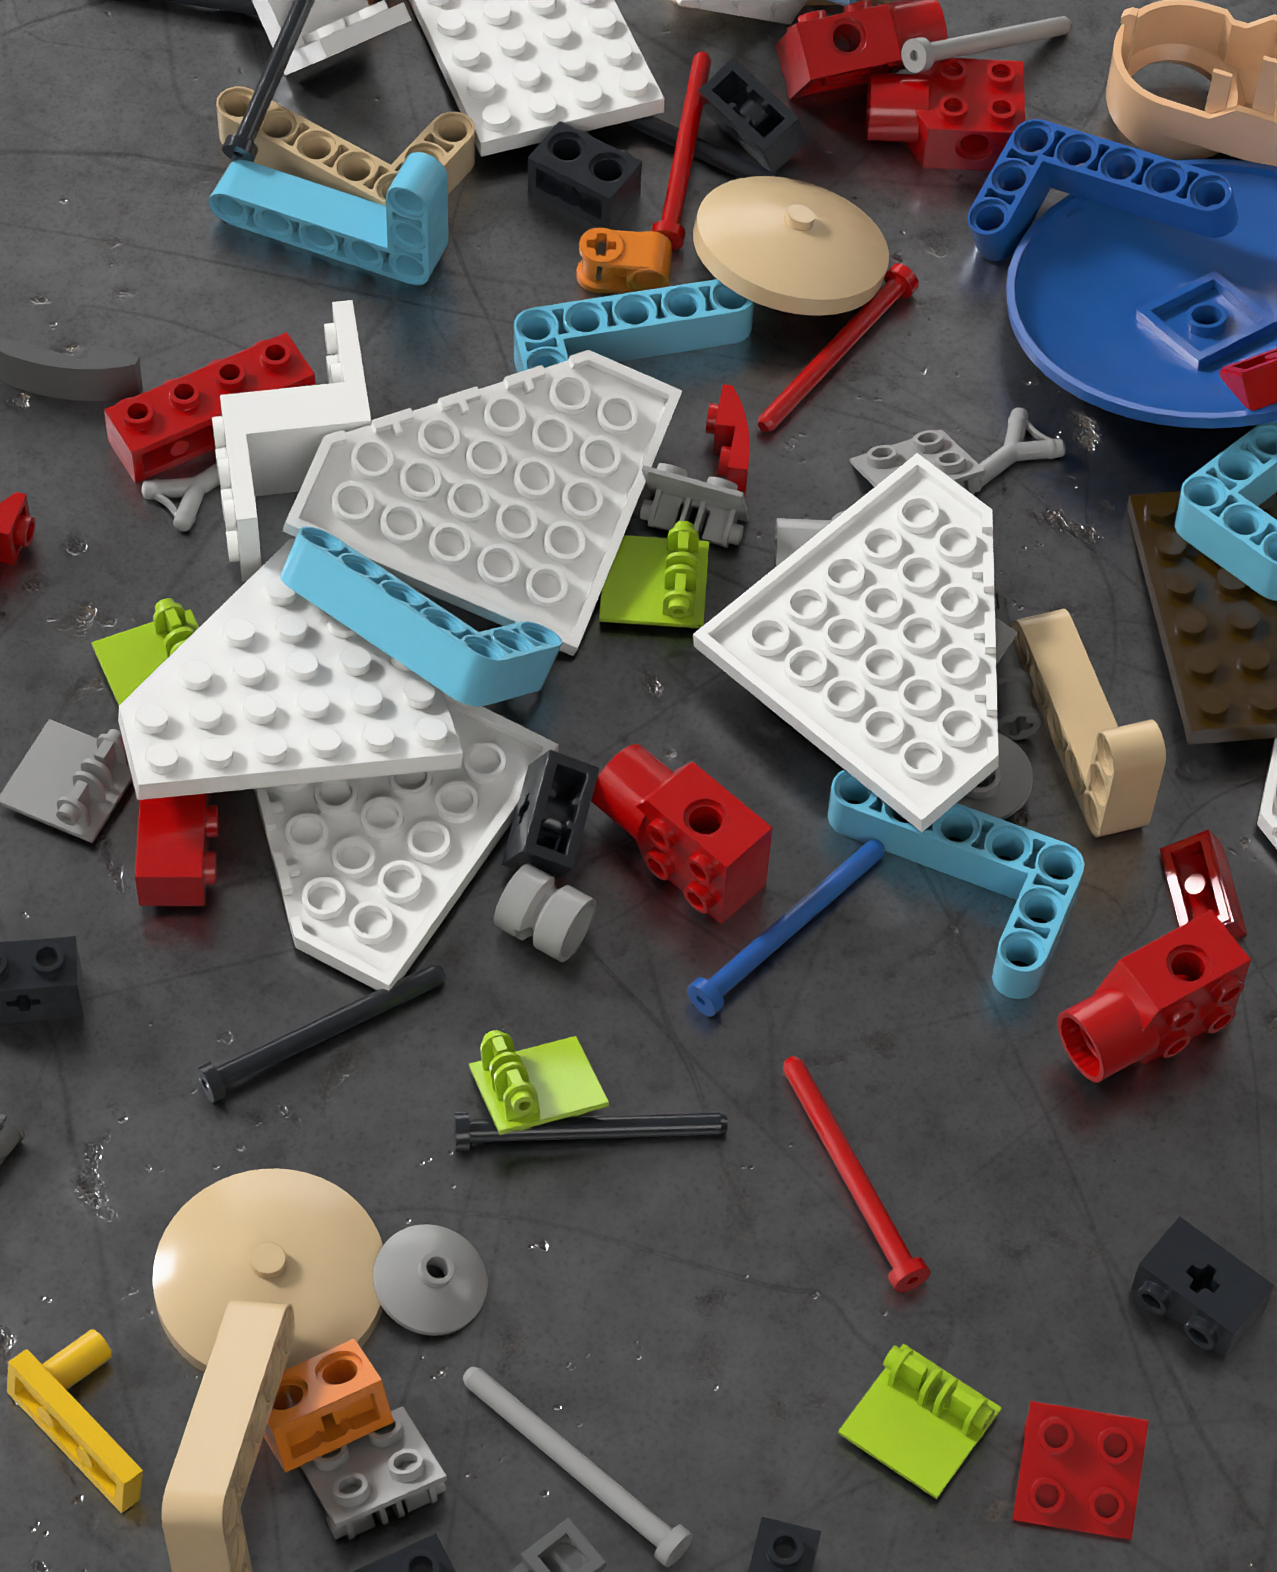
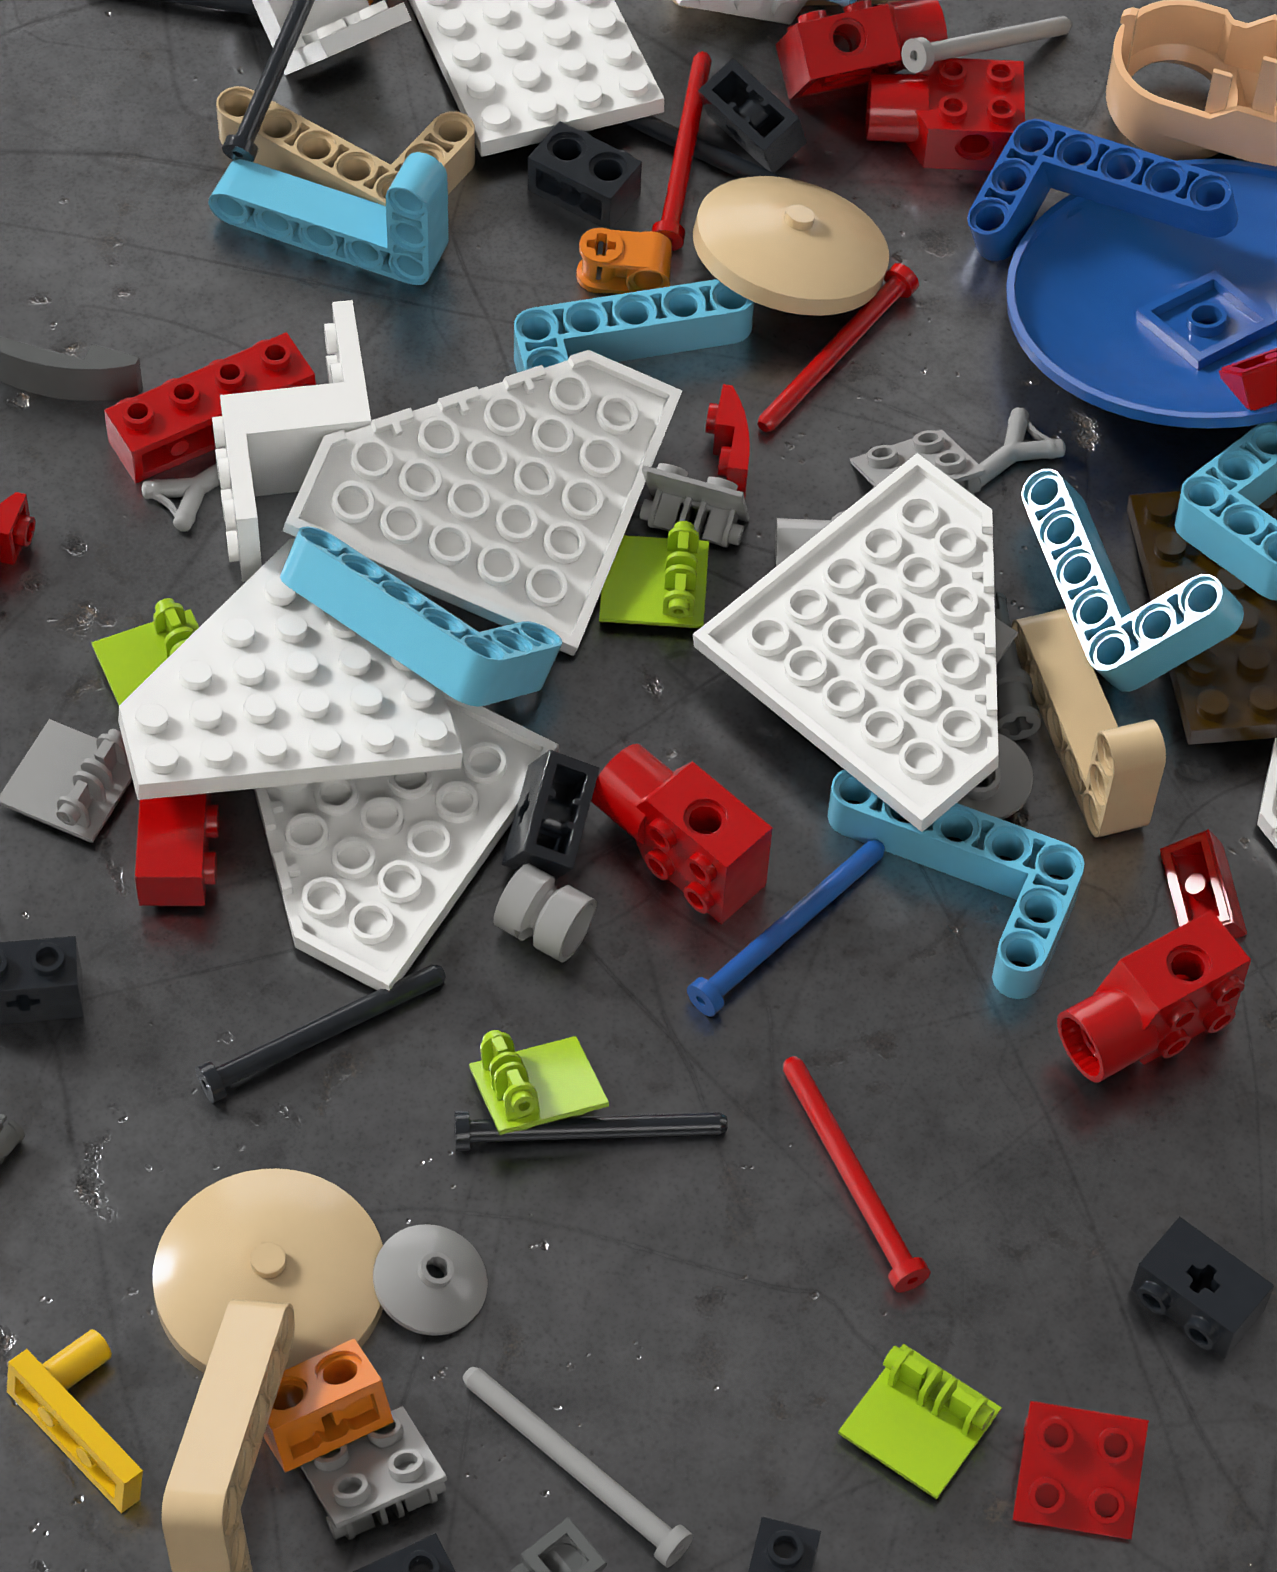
none -> medium azure beam [1021,469,1244,692]

